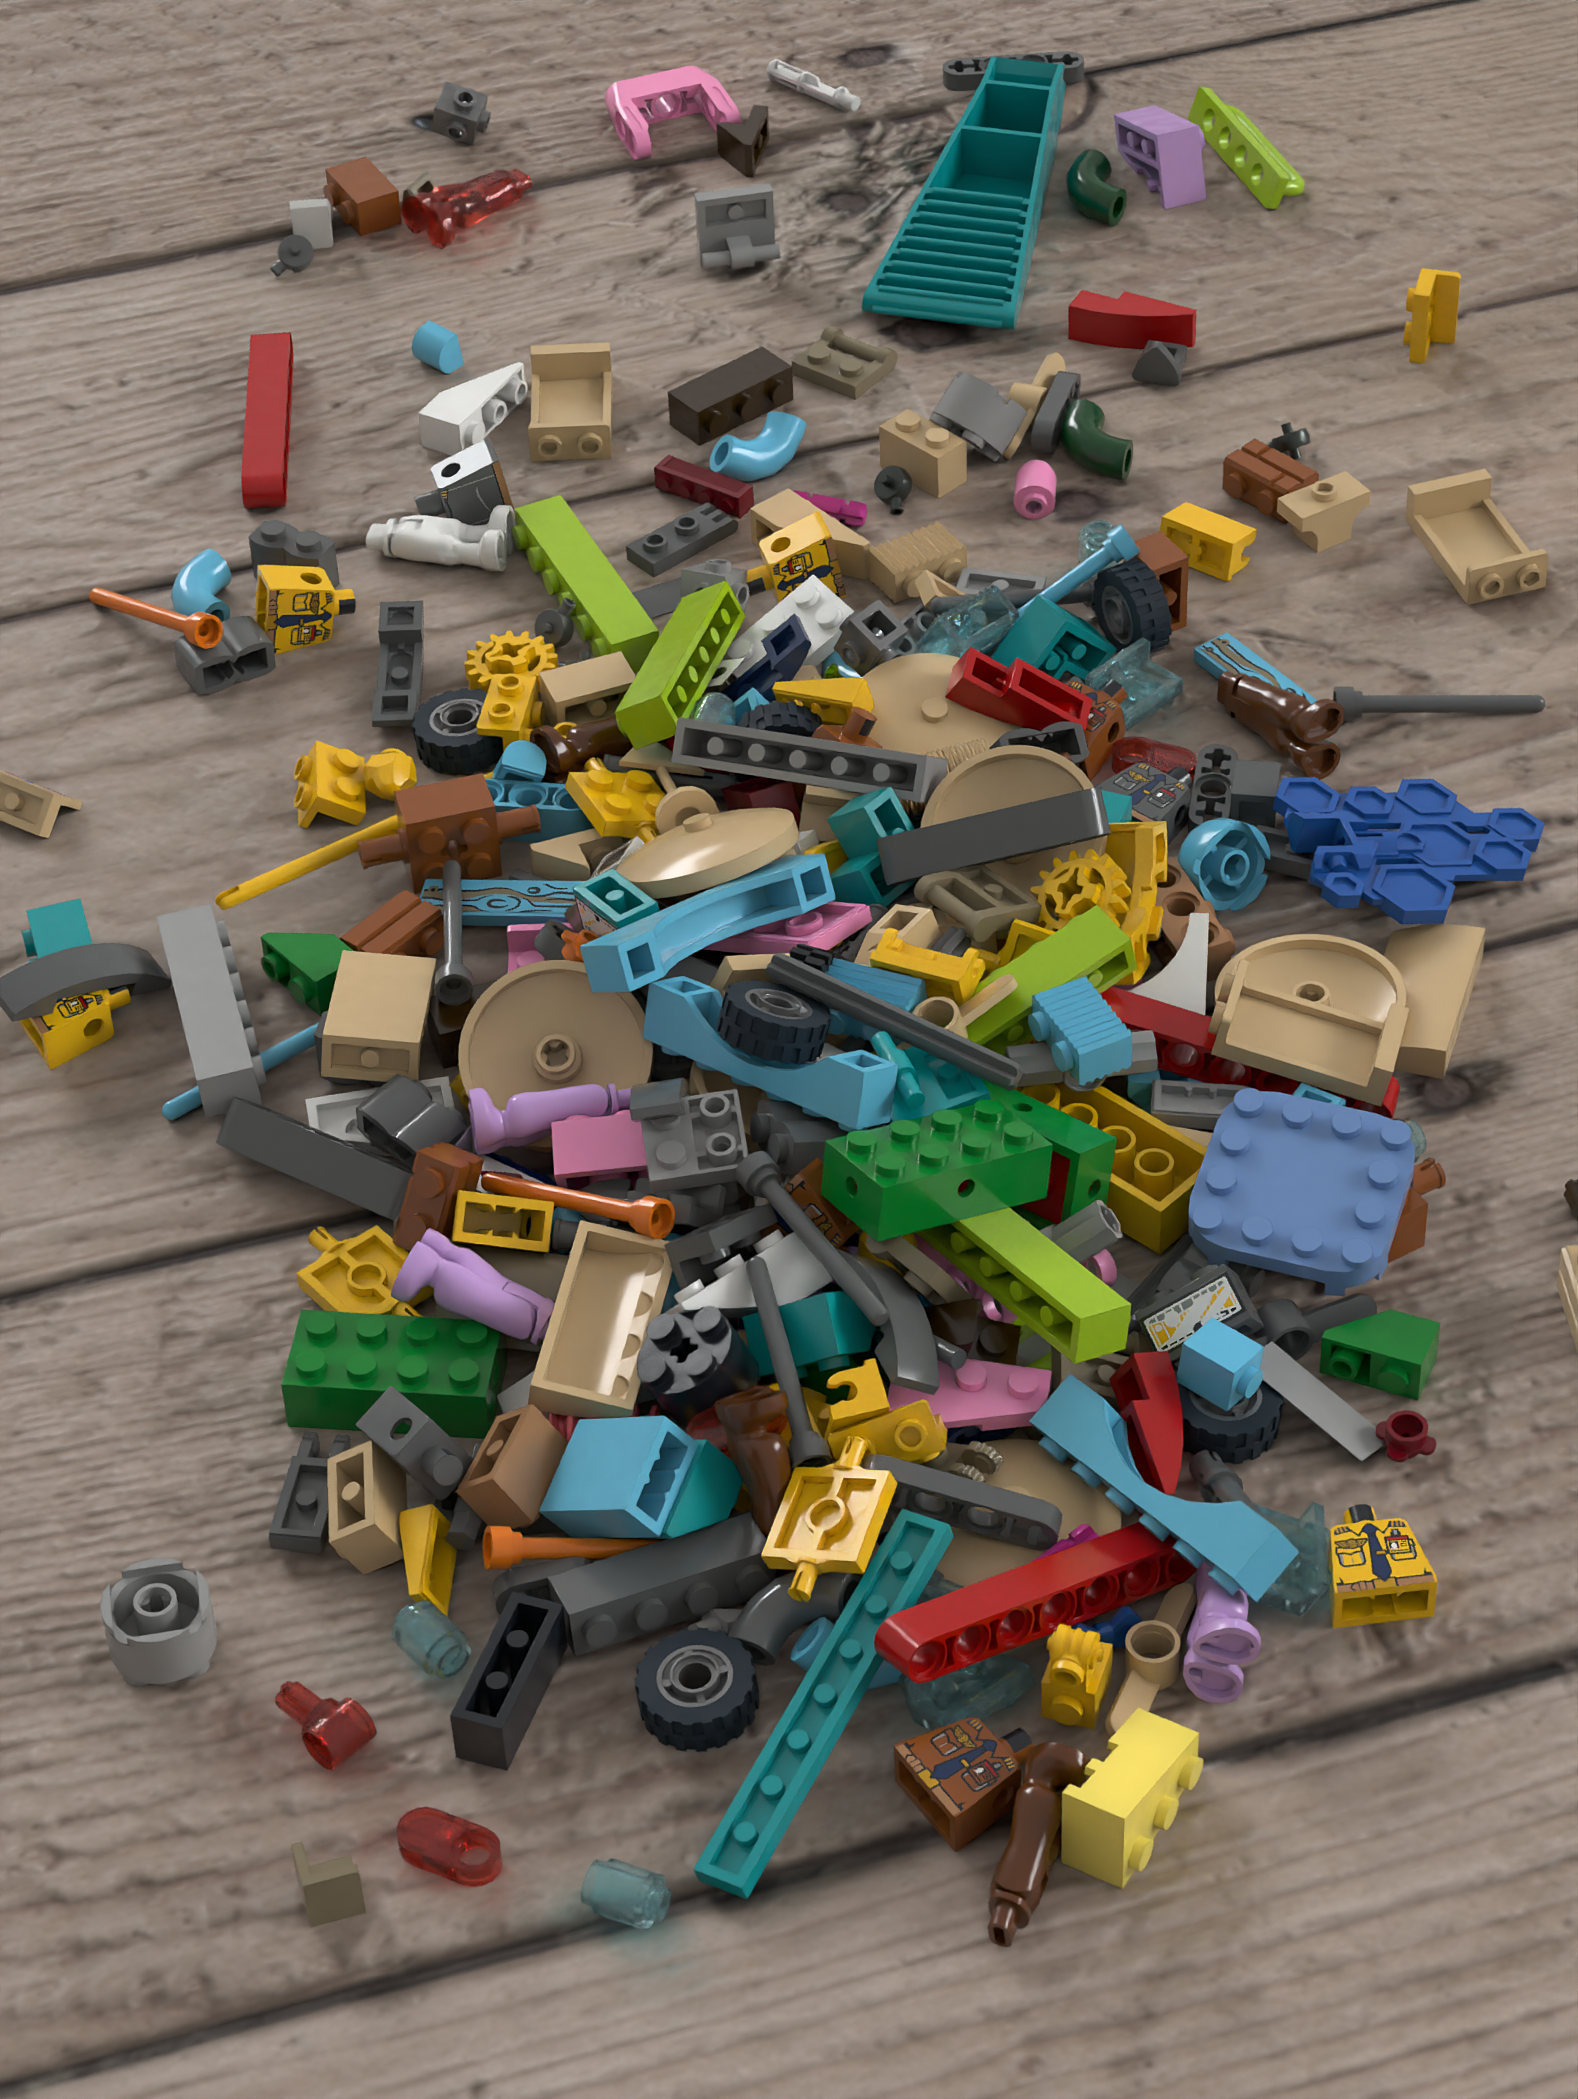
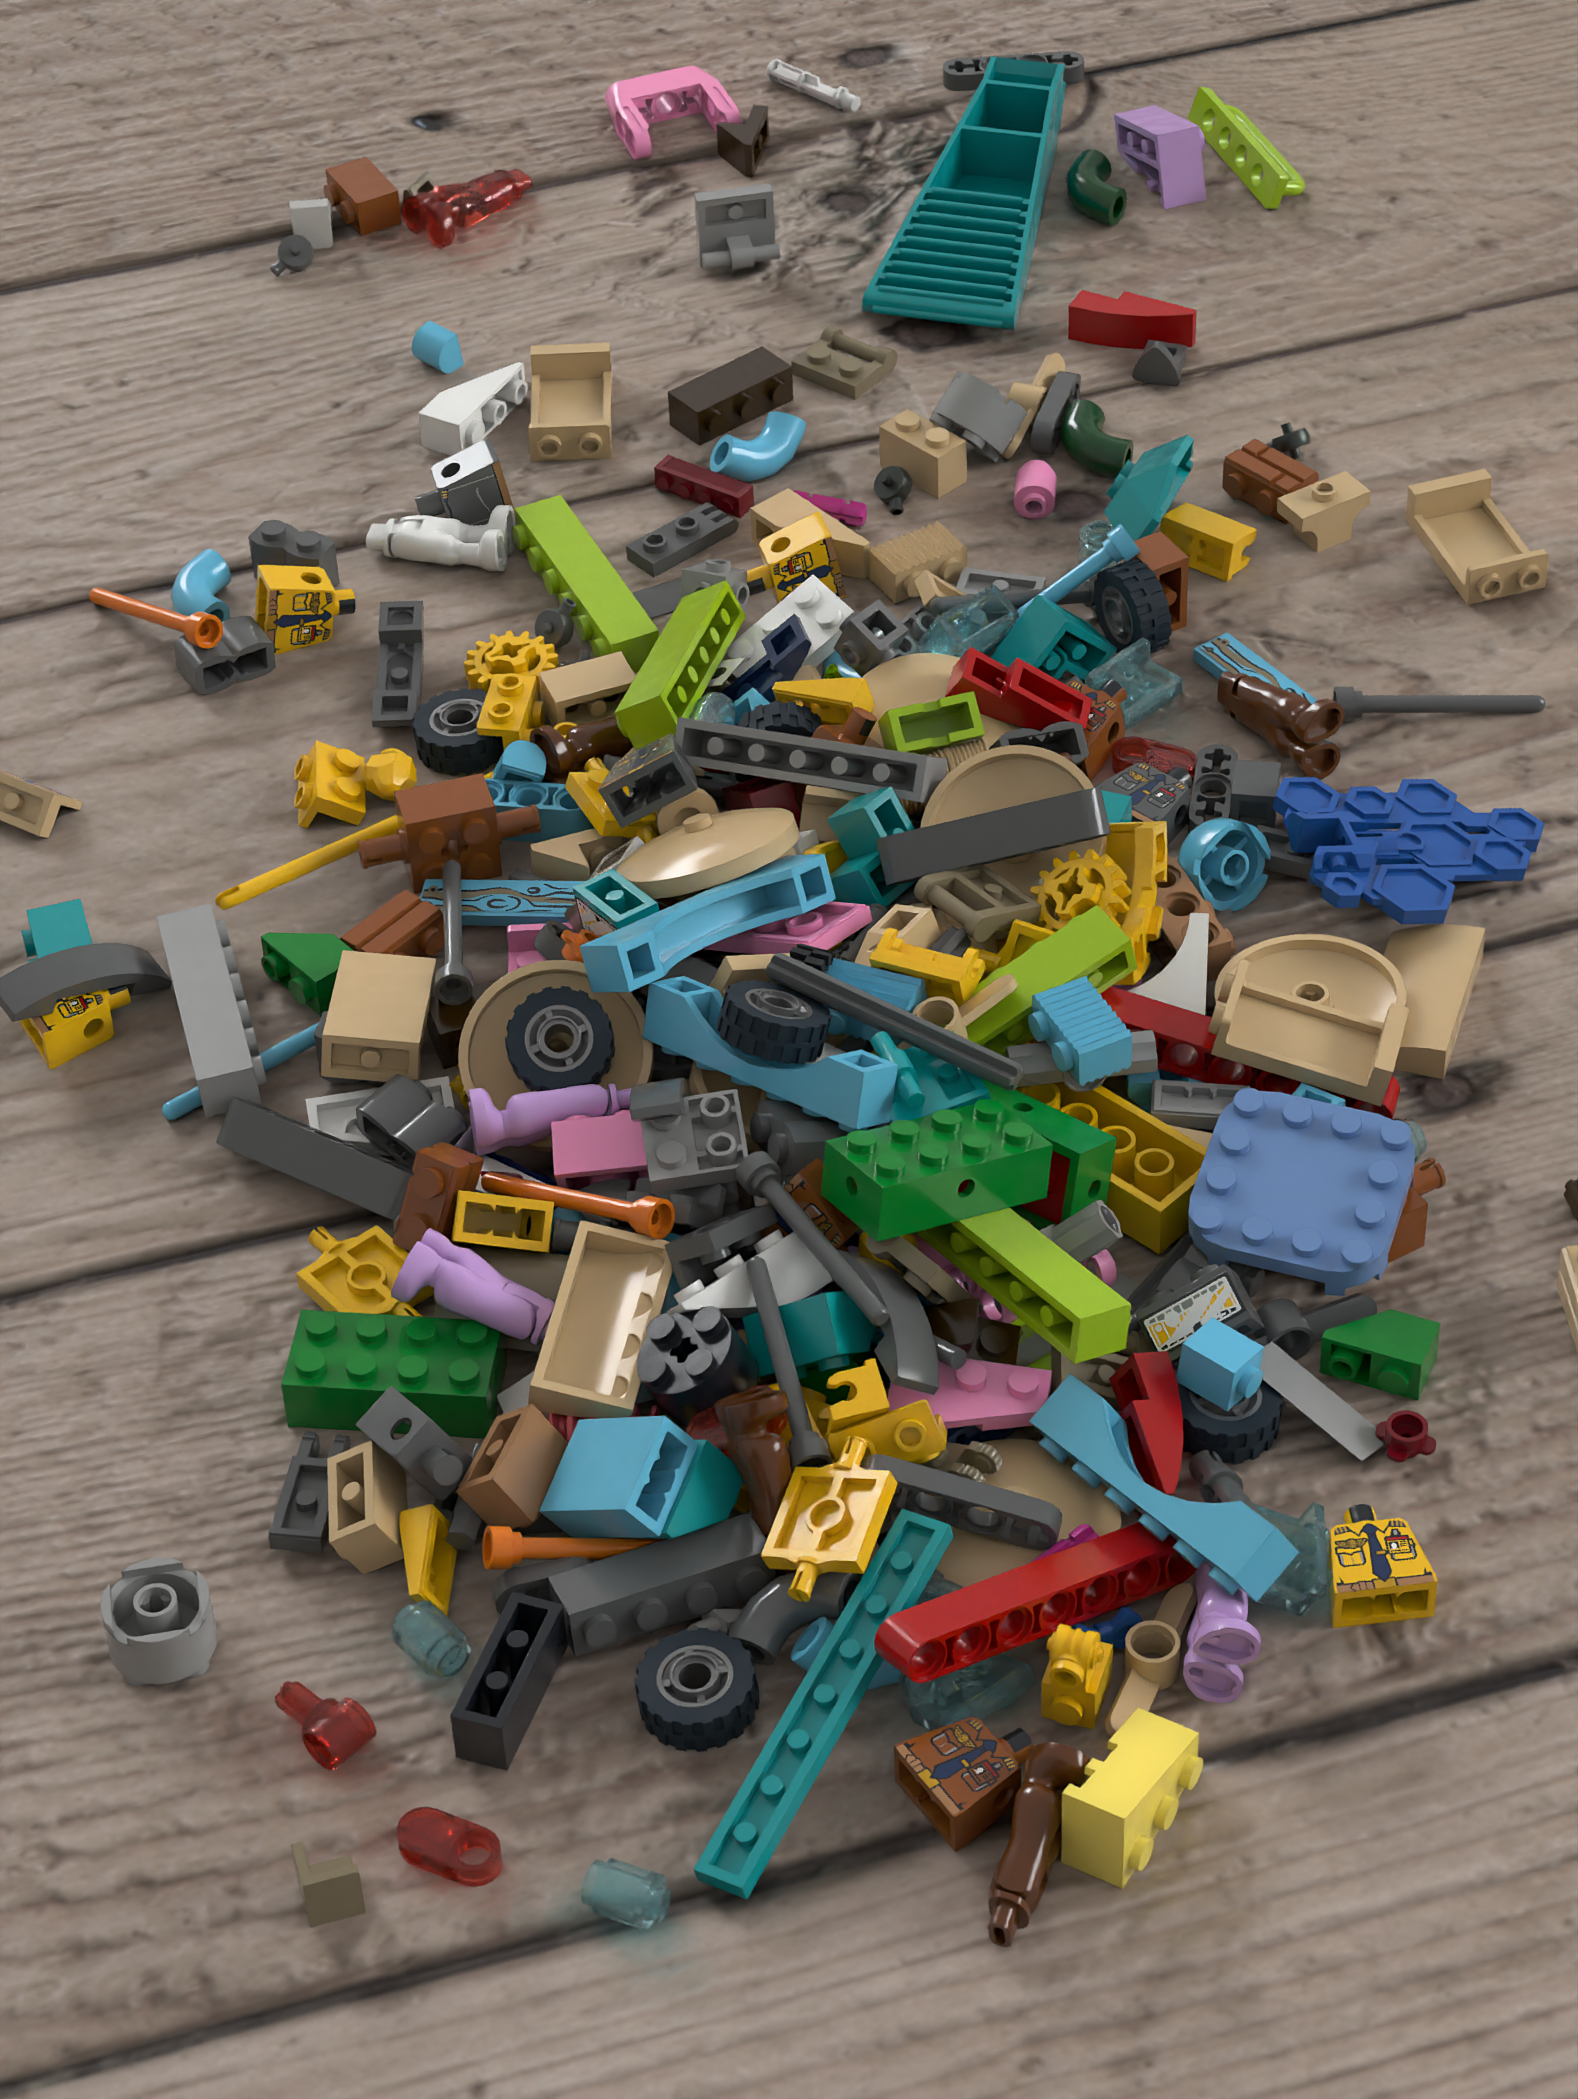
red beam [241,332,294,508] -> none
flat silver brick [431,81,491,145] -> none
yellow bracket [1403,268,1461,364] -> none
none -> black wheel [505,986,615,1092]
none -> dark grey torso [598,734,698,828]
none -> lime brick [878,691,985,754]
none -> teal wedge [1104,435,1194,541]

